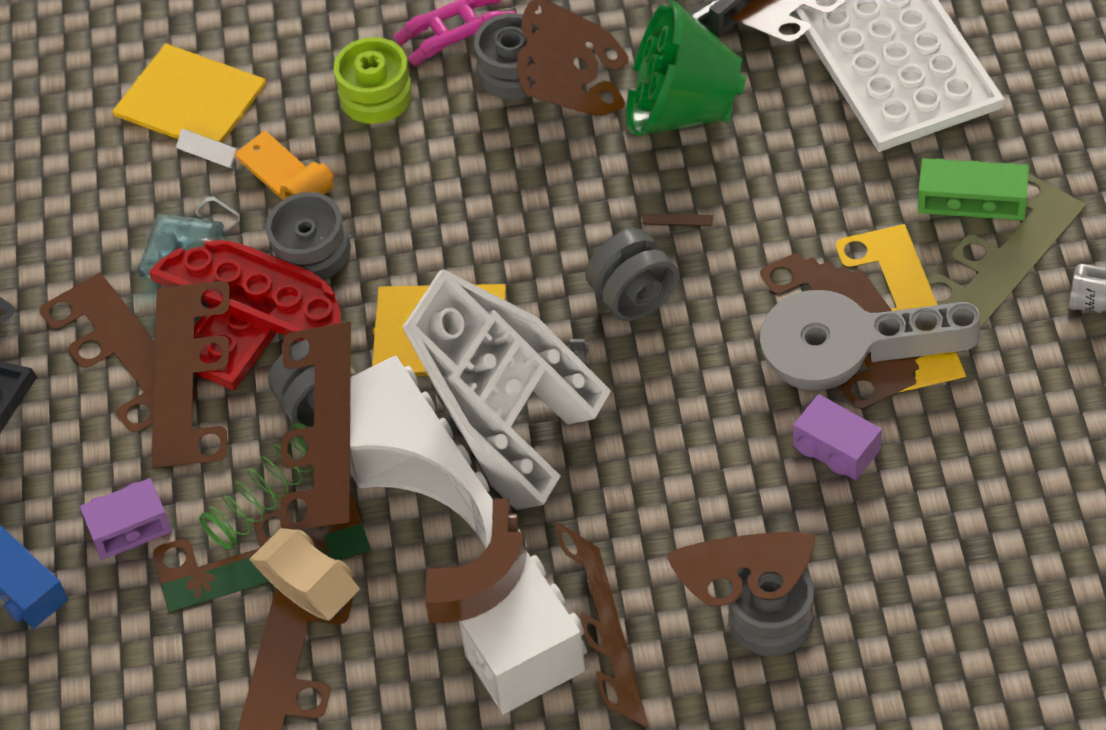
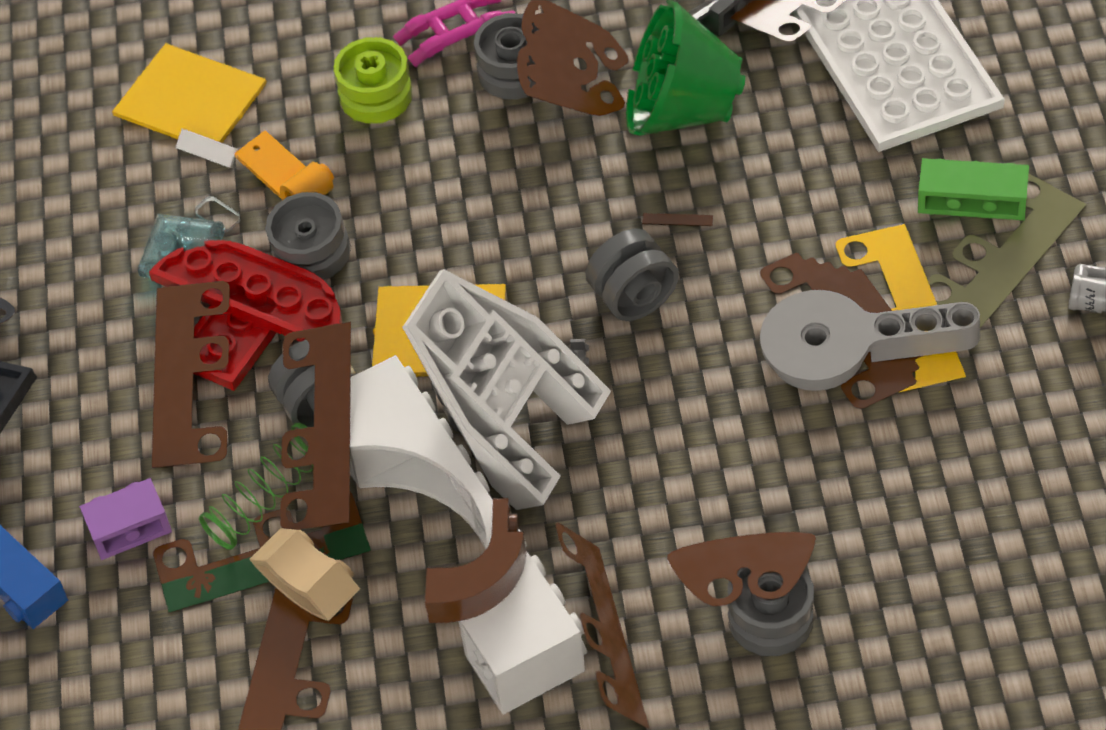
reddish brown piece [40,272,198,432] -> none
medium lavender brick [793,394,882,481] -> none

